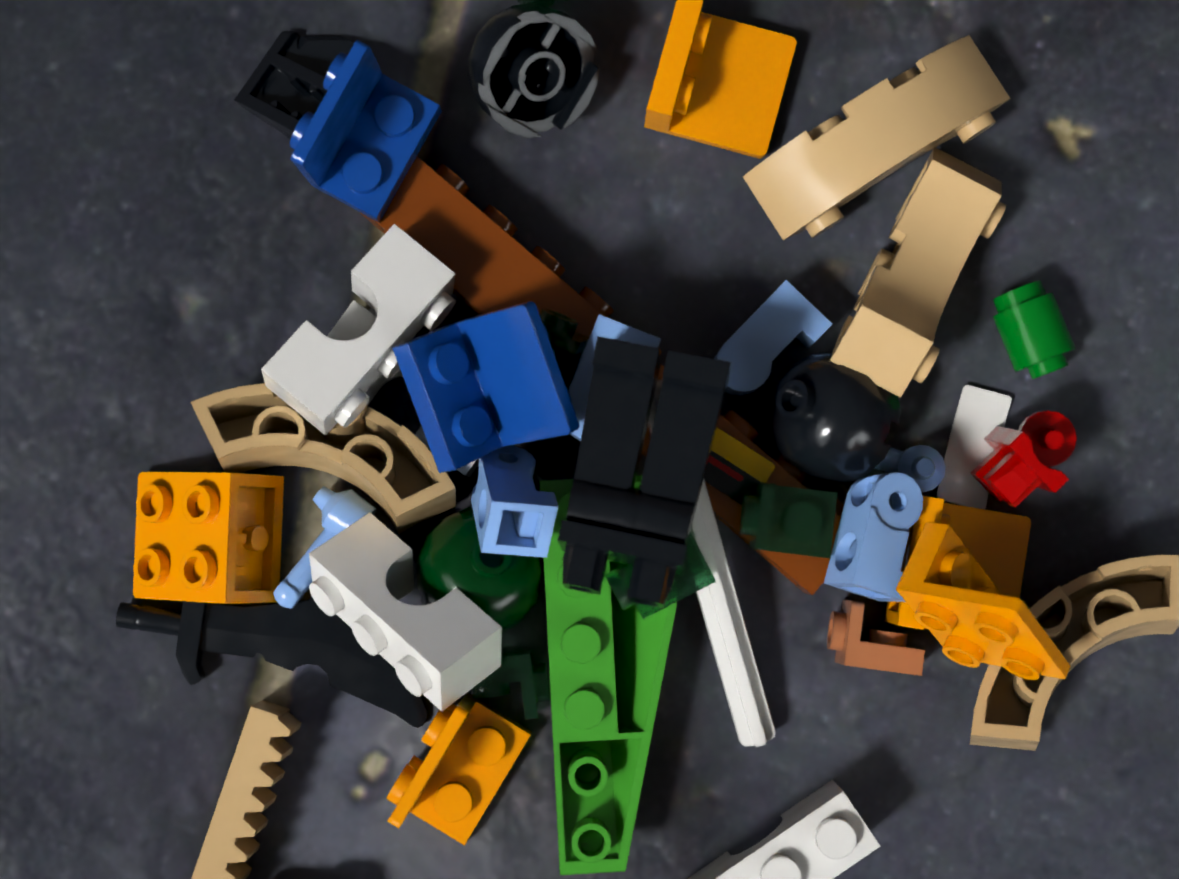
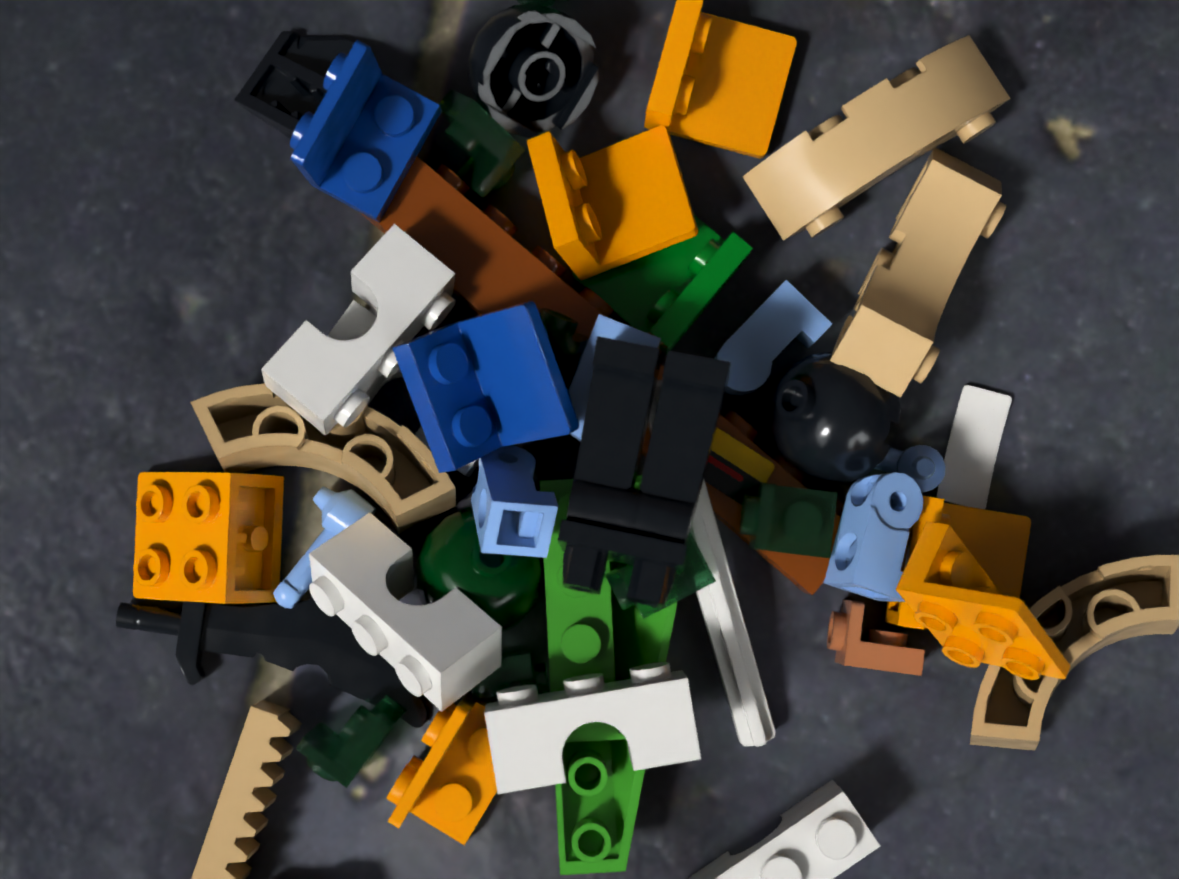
red hips [970,410,1077,508] -> none
green brick [993,280,1076,380] -> none
none -> clear green bracket [296,695,407,788]
none -> clear green bracket [439,89,525,197]
none -> white arch [484,662,701,794]
none -> light orange bracket [526,125,698,281]
none -> green bracket [572,215,753,356]

